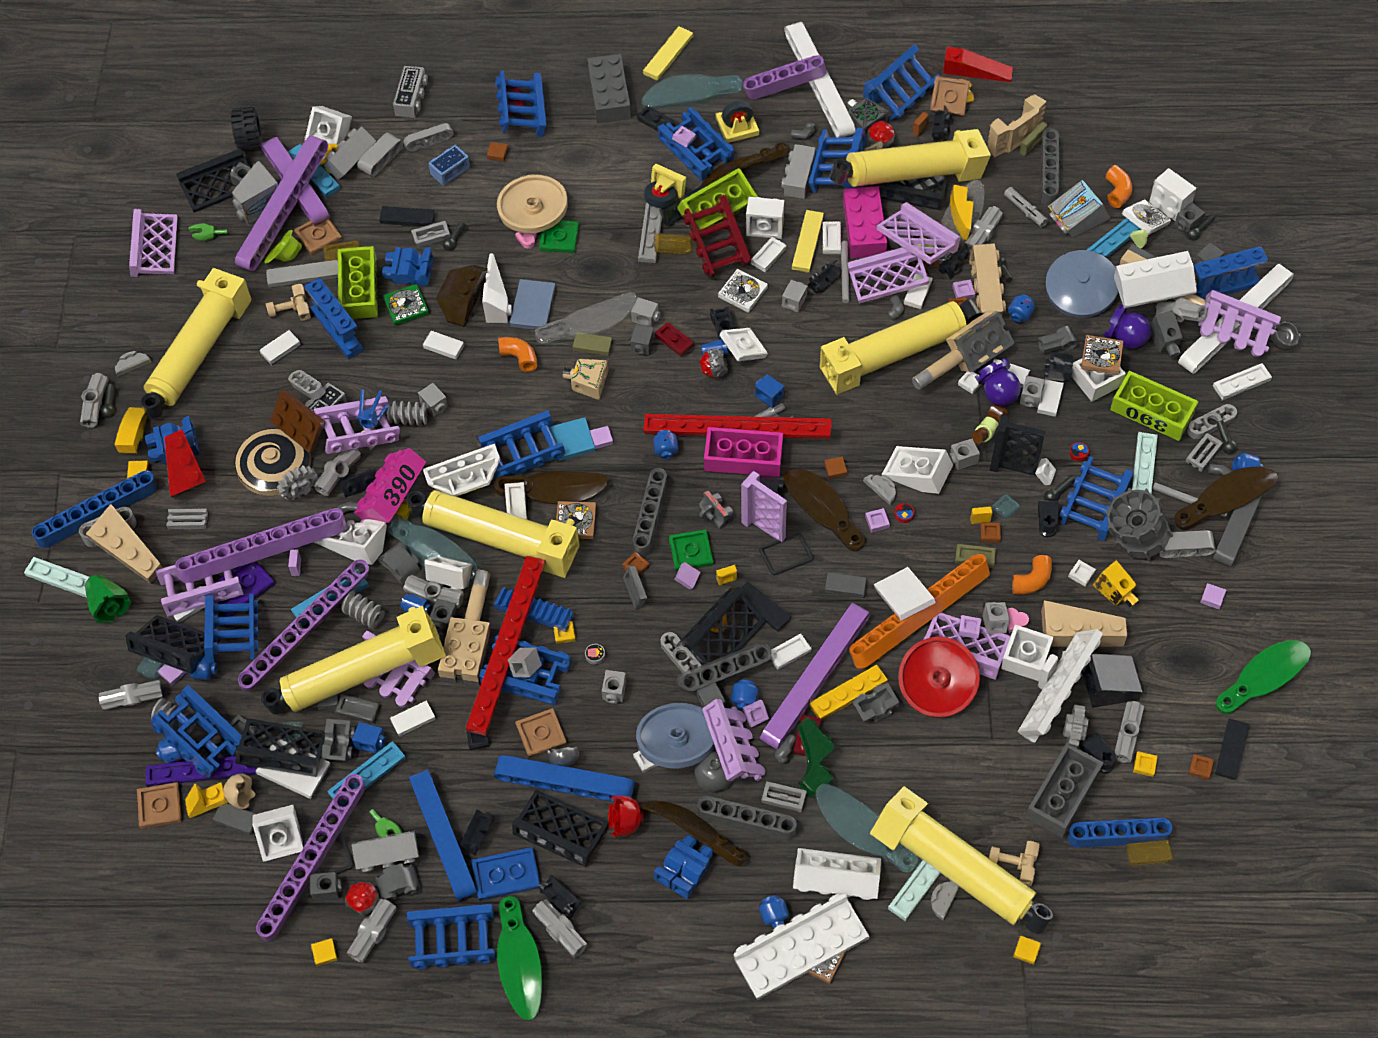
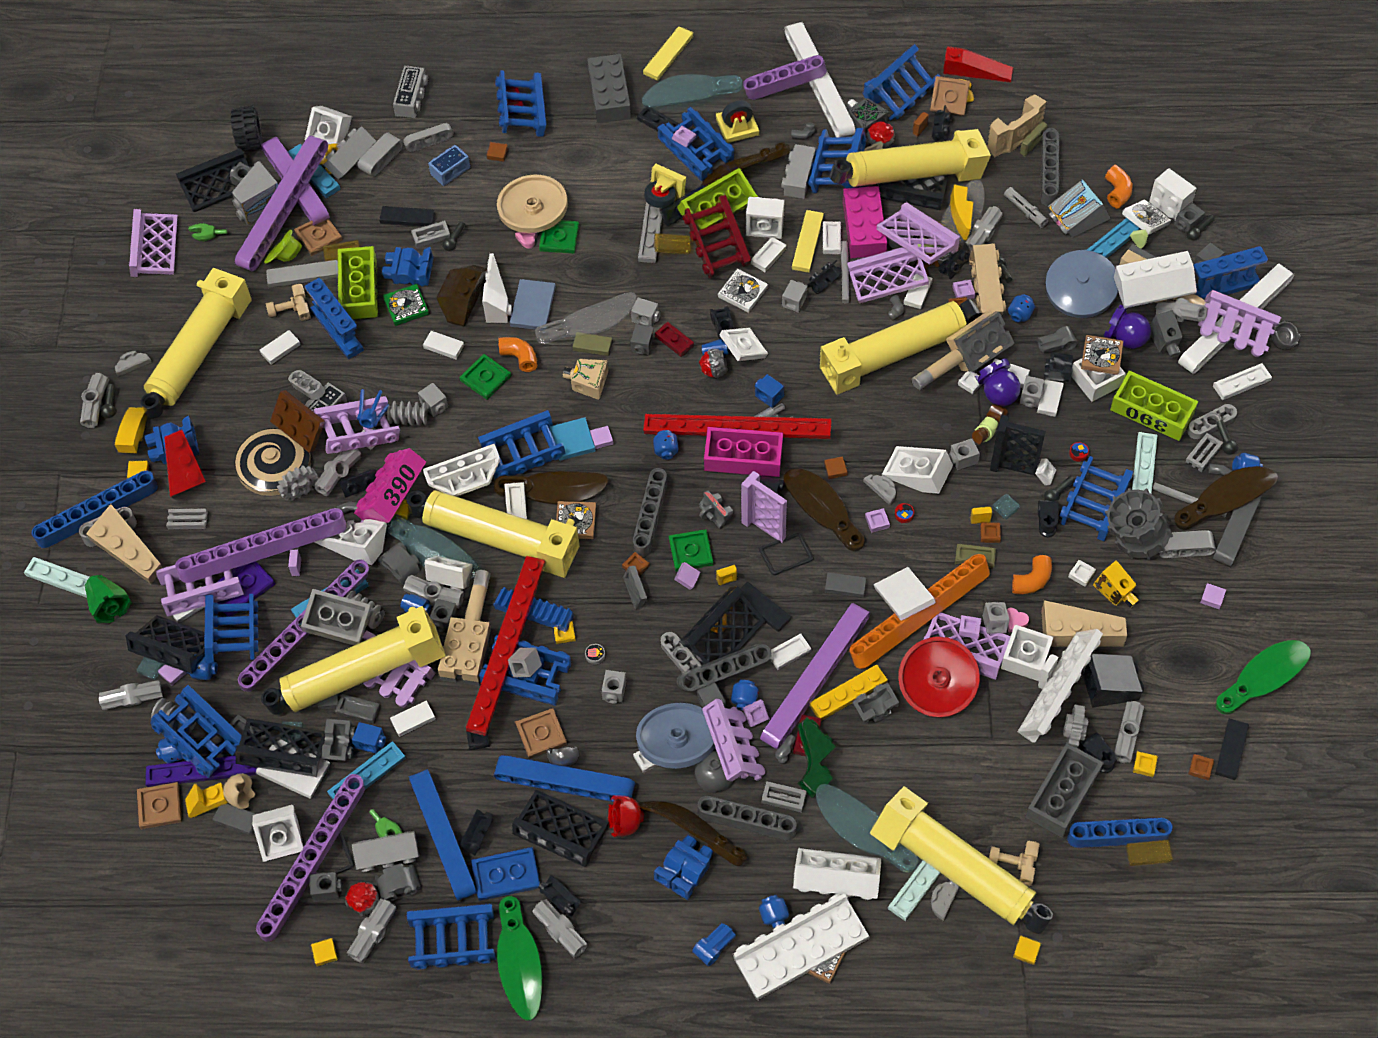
none -> light grey brick [301,589,371,646]
none -> green tile [459,354,512,400]
none -> blue piece [692,923,735,966]

